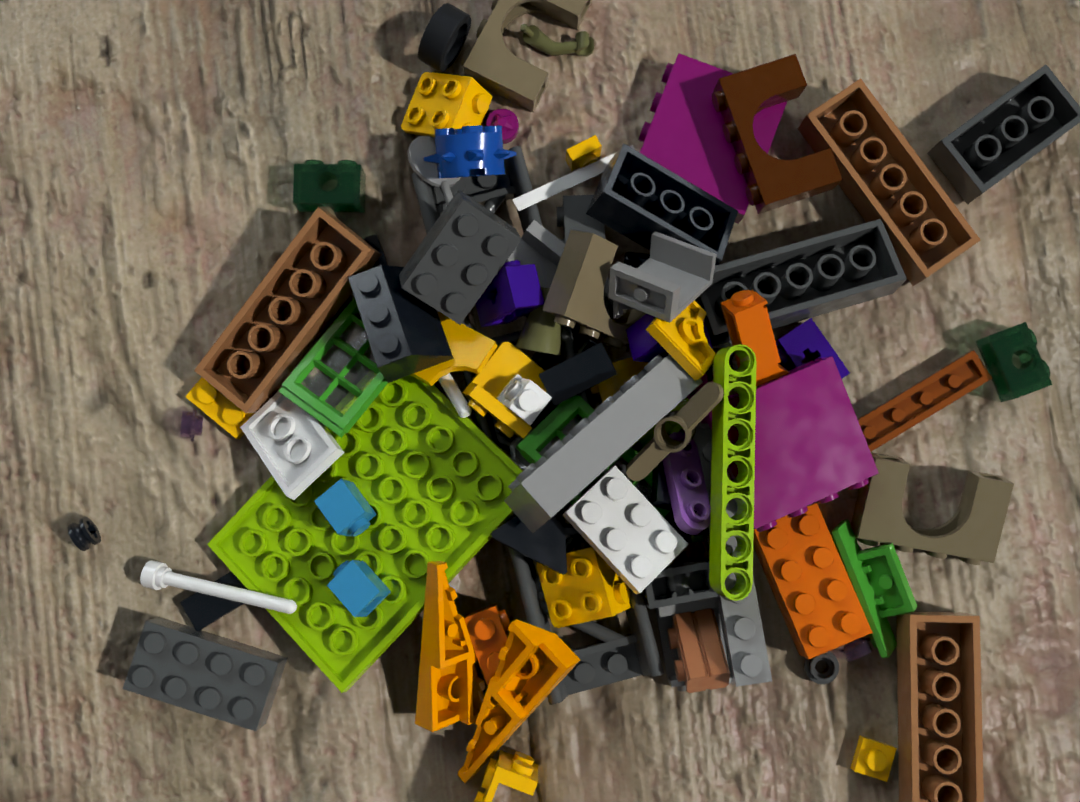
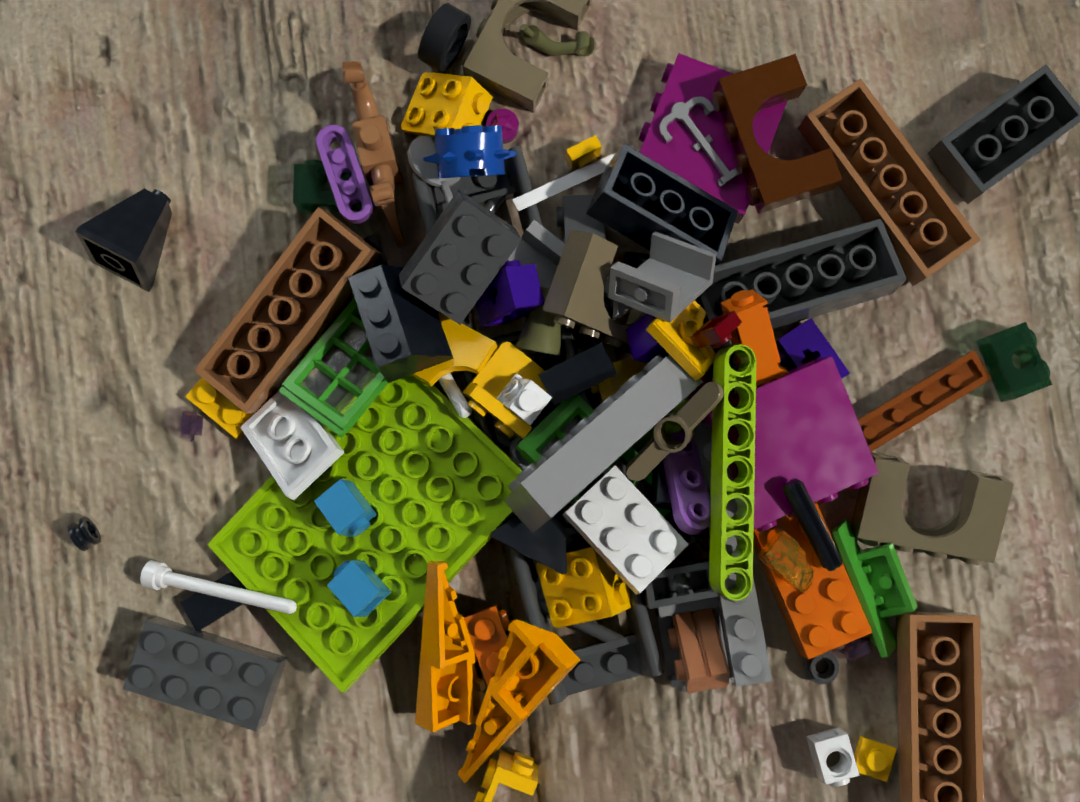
none -> black slope [75,188,172,292]
none -> medium lavender plate [316,125,374,224]
none -> medium nougat torso [342,61,405,247]
none -> light grey piece [659,97,739,187]
none -> dark red plate [690,311,742,349]
none -> clear yellow rock [758,530,814,592]
none -> black axle [783,478,843,571]
none -> white brick [806,727,860,787]

